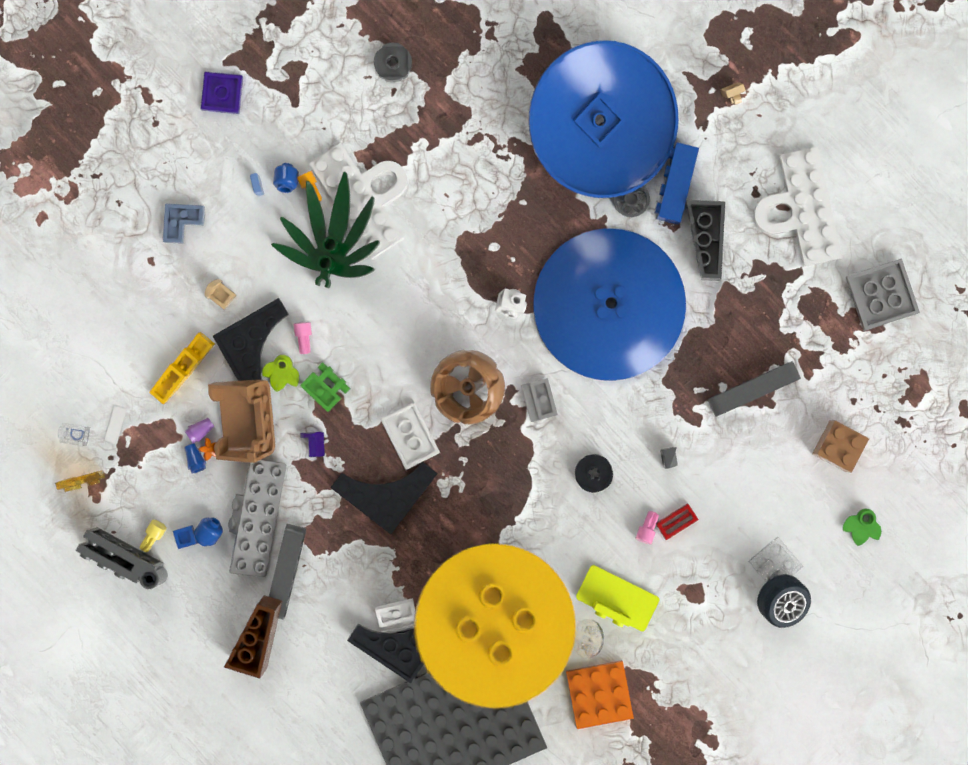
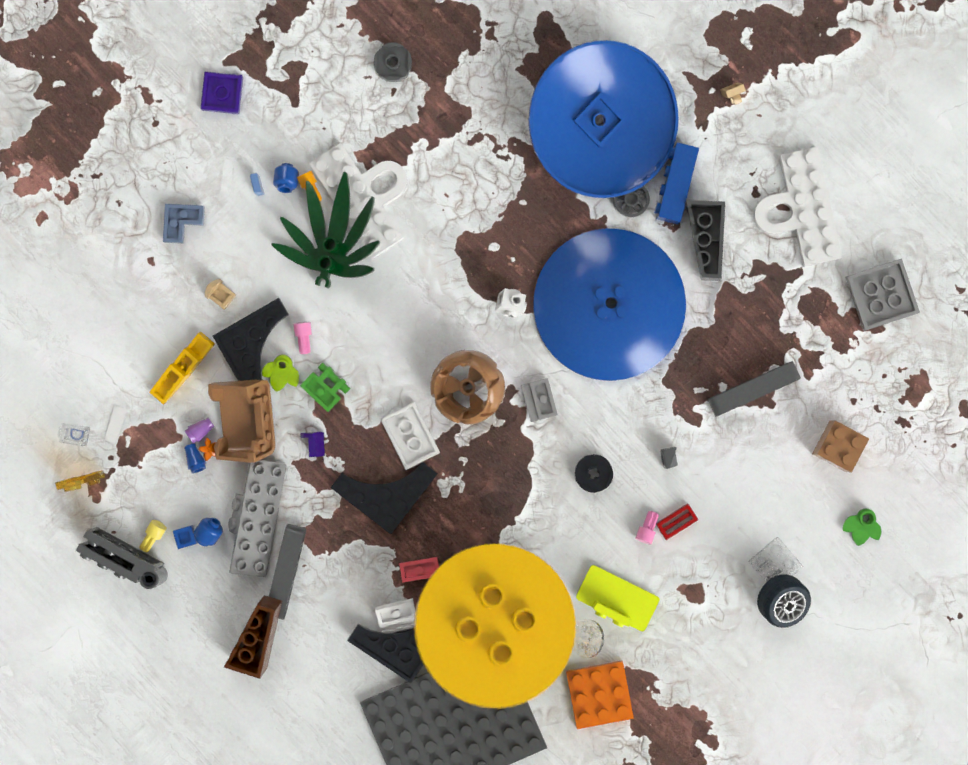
none -> coral plate [399,557,439,583]

